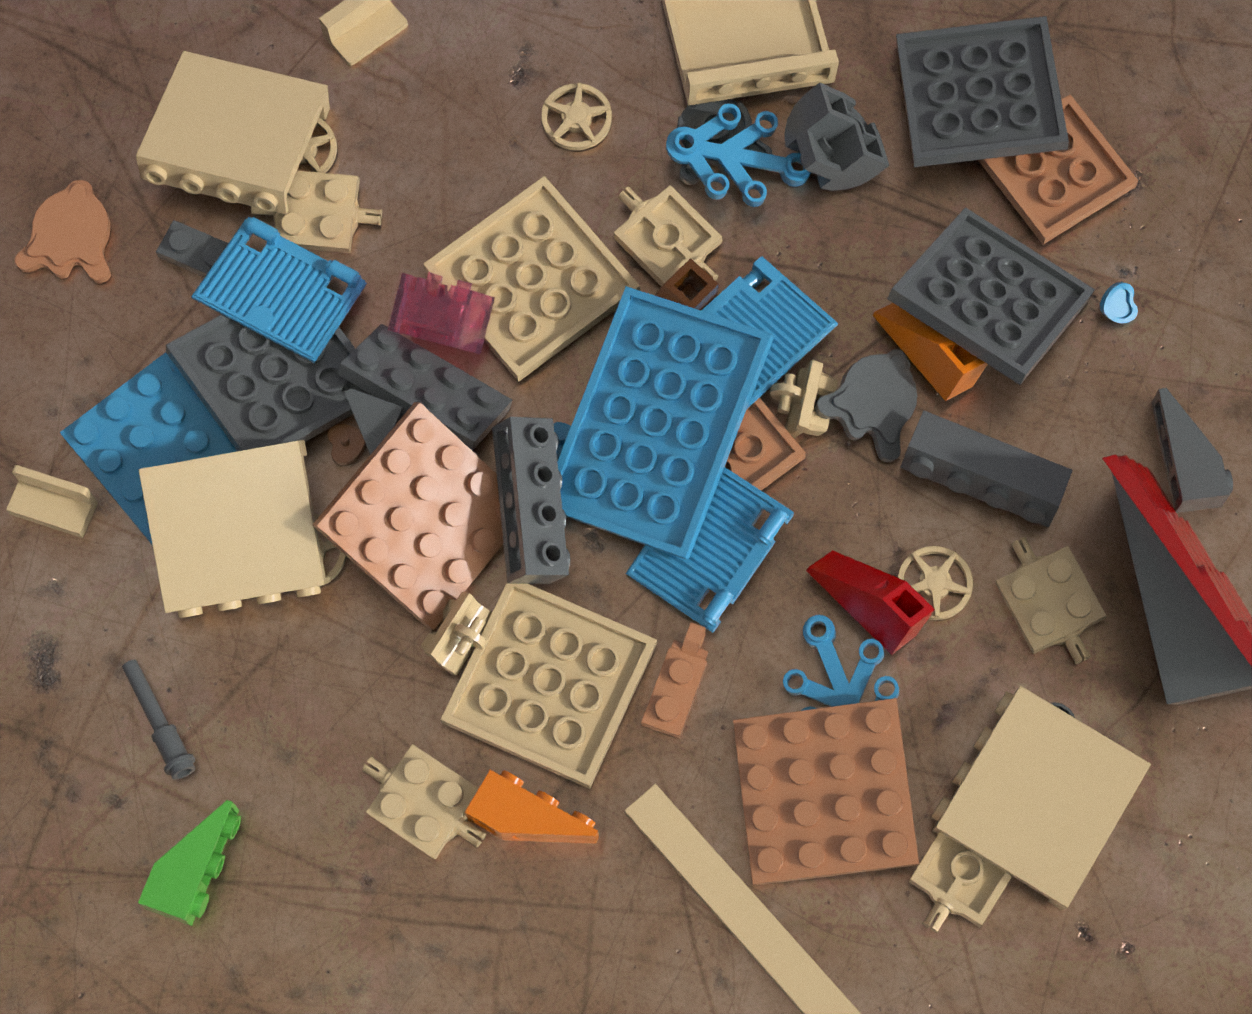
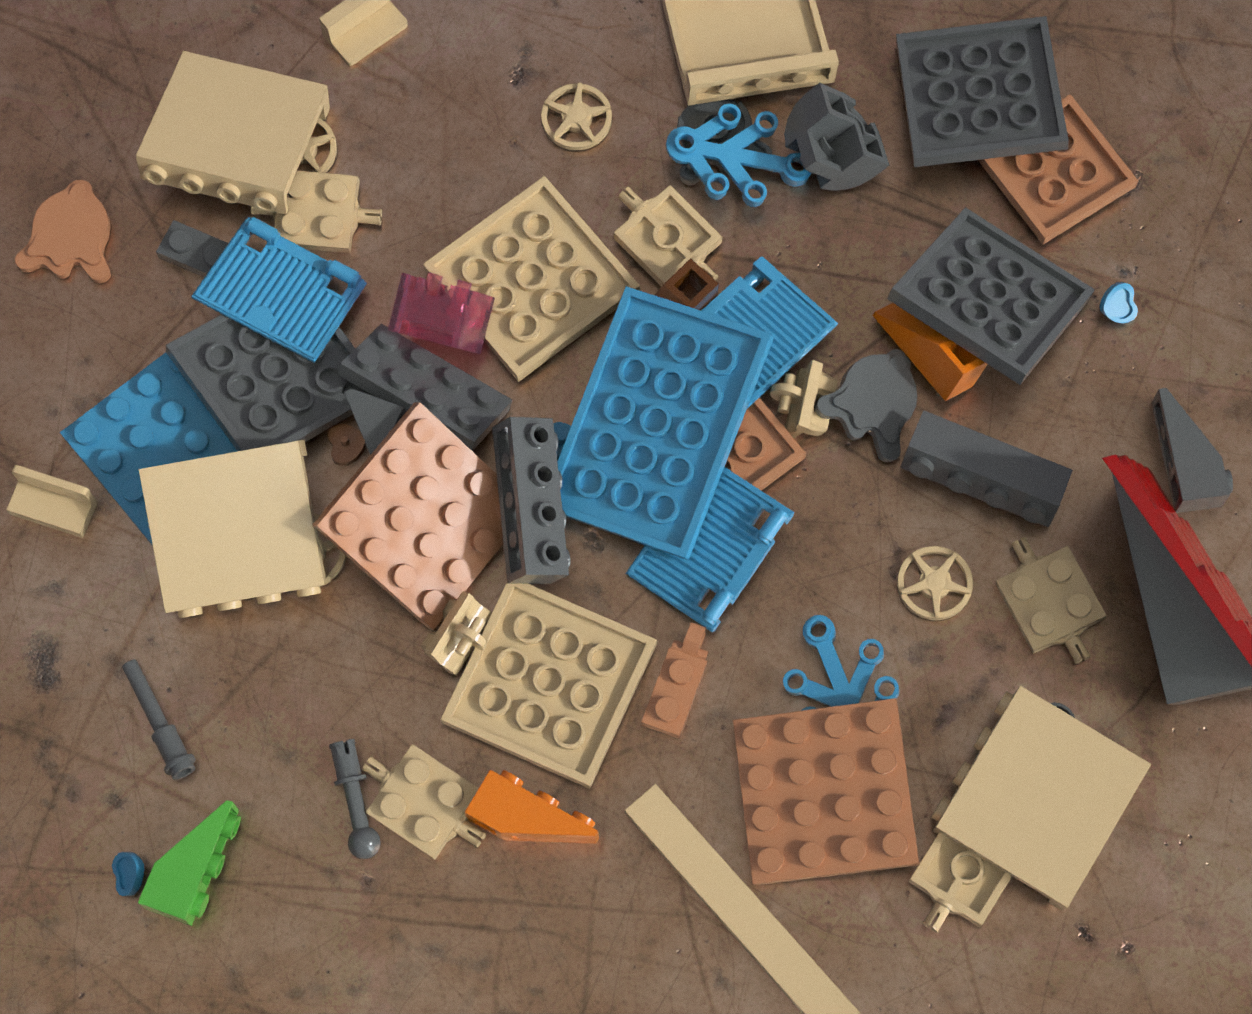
red slope [806,550,935,655] -> none
none -> dark azure piece [112,852,145,896]
none -> dark grey pin [329,739,381,859]

